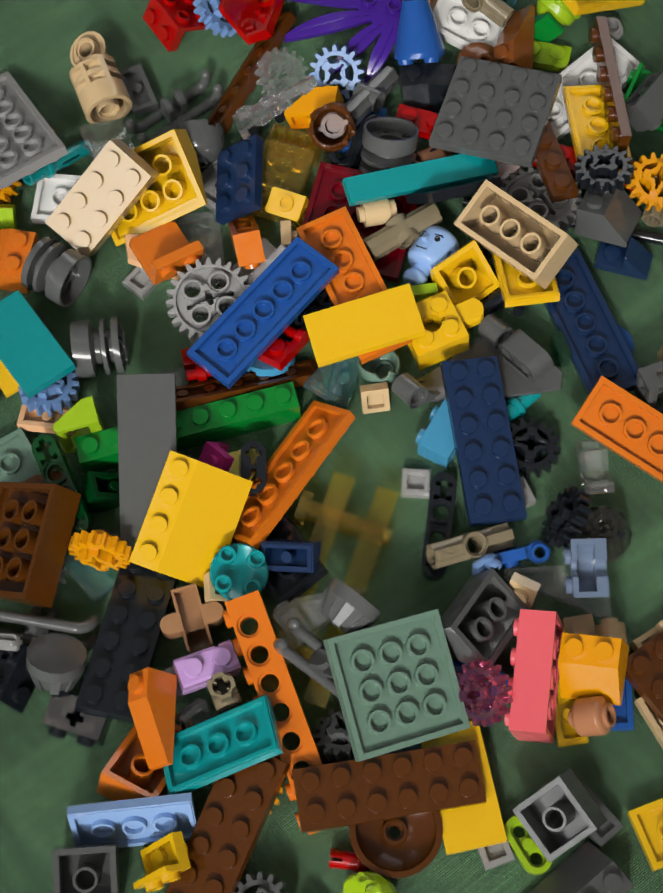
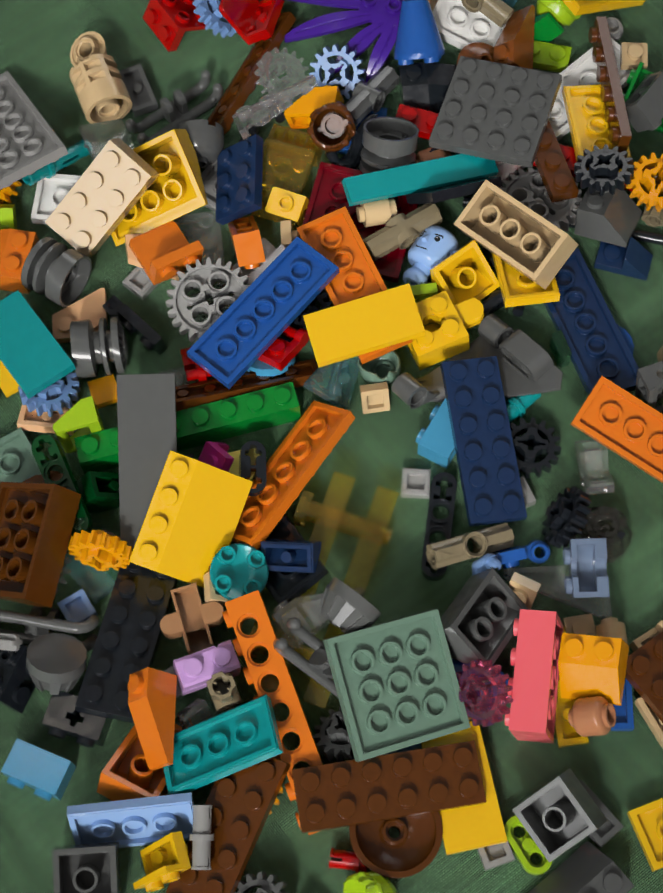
none -> dark azure brick [1,738,76,801]
none -> light nougat wing [52,288,108,344]
none -> medium blue plate [57,588,98,622]
none -> light orange tile [87,374,117,409]
none -> black hinge [103,295,167,355]
none -> light grey pin [189,805,214,870]
none -> tan plate [620,42,648,70]

